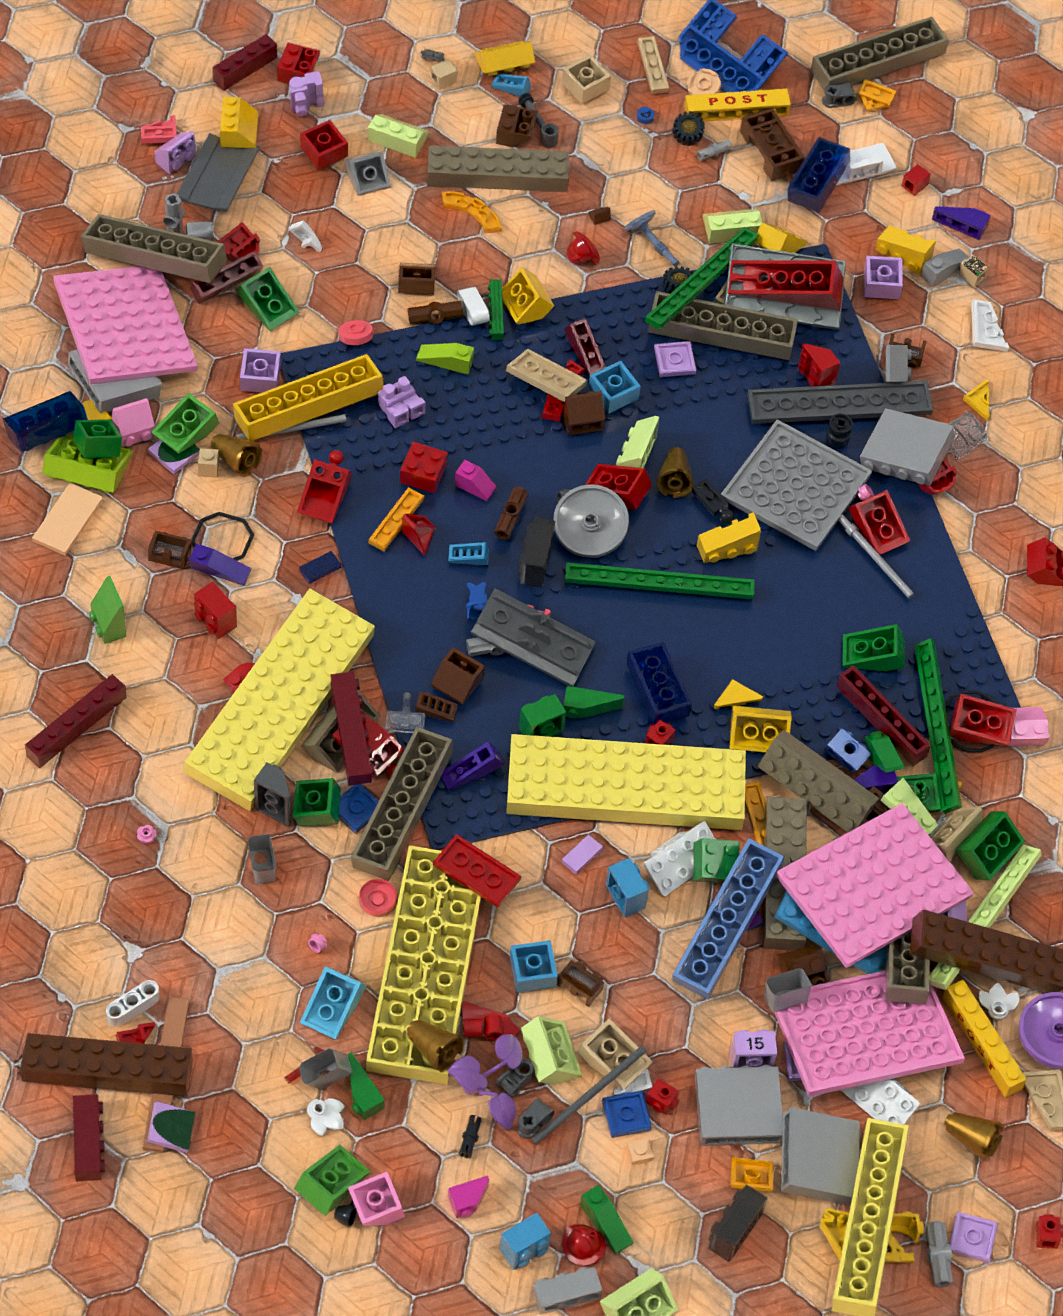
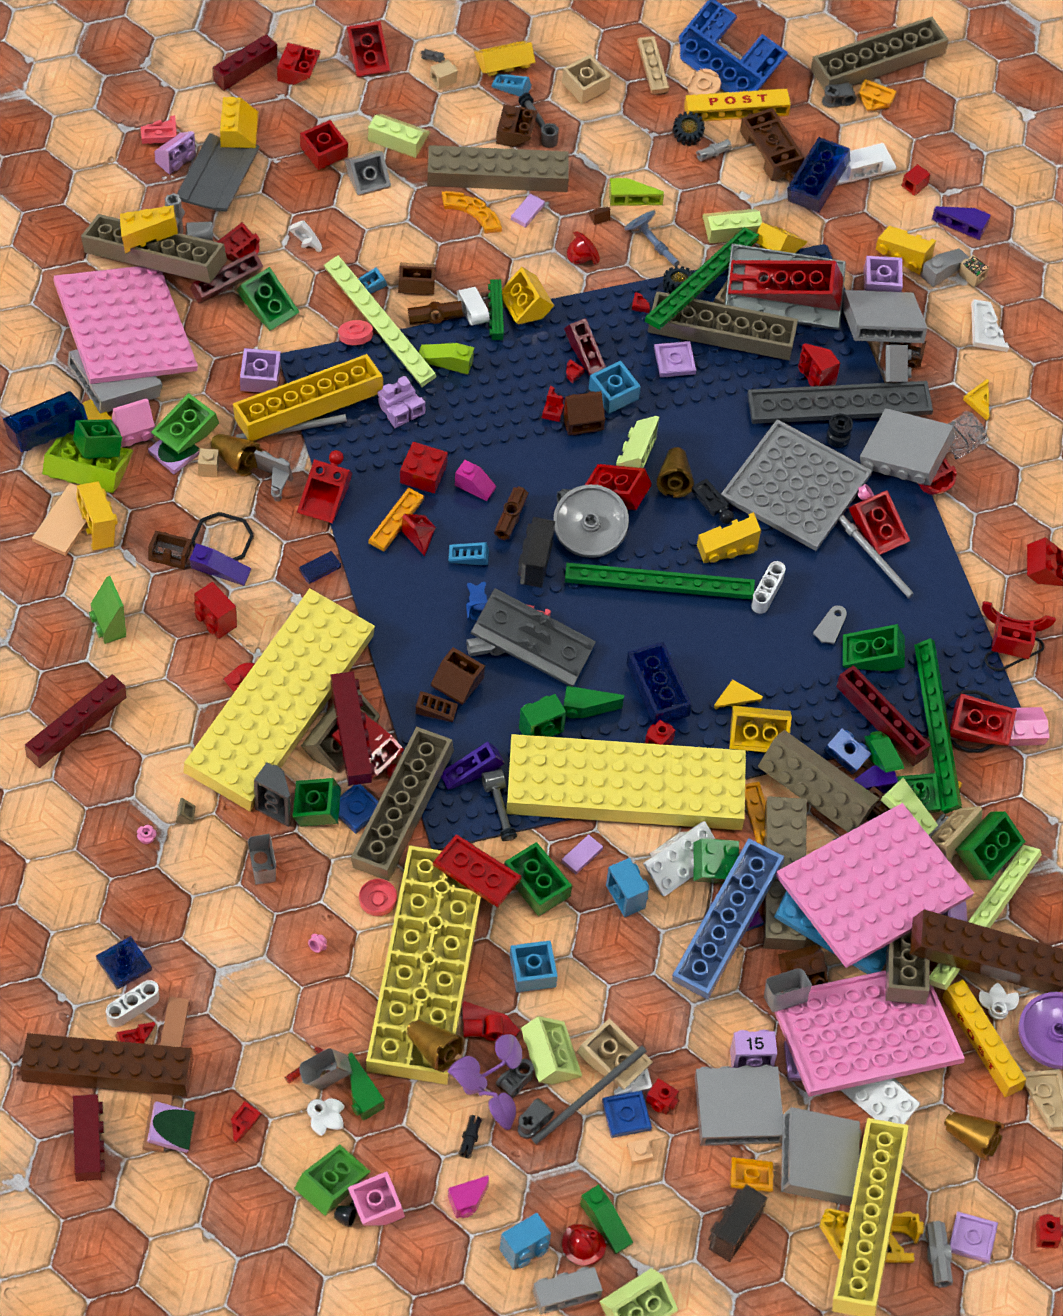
lavender hips [289,71,324,117] -> none
medium azure slope [300,967,367,1040] -> none
clear plate [385,692,425,733] -> none
tan plate [506,349,587,402] -> none
reddish brown window [557,960,604,1007] -> none
blue tile [637,107,654,124] -> none
none -> yellow wedge [76,481,118,551]
none -> clear blue plate [96,936,152,990]
none -> yellow wedge [120,205,178,253]
none -> dark tan slope [176,798,196,824]
none -> red slope [231,1101,262,1143]
none -> light grey plate [254,450,293,502]
none -> yellowish green plate [324,255,437,387]
none -> red slope [346,21,391,77]
none -> dark azure slope [358,267,388,294]
none -> dark grey piece [482,769,517,841]
none -> green brick [504,842,572,917]
none -> lavender tile [511,194,545,228]
none -> lime slope [609,178,664,206]
none -> red tile [632,292,650,313]
none -> white beam [751,561,786,614]
none -> light grey piece [813,605,847,644]
none -> light grey brick [842,290,928,343]
none -> red piece [982,601,1056,659]
none -> black piece [984,637,1044,671]

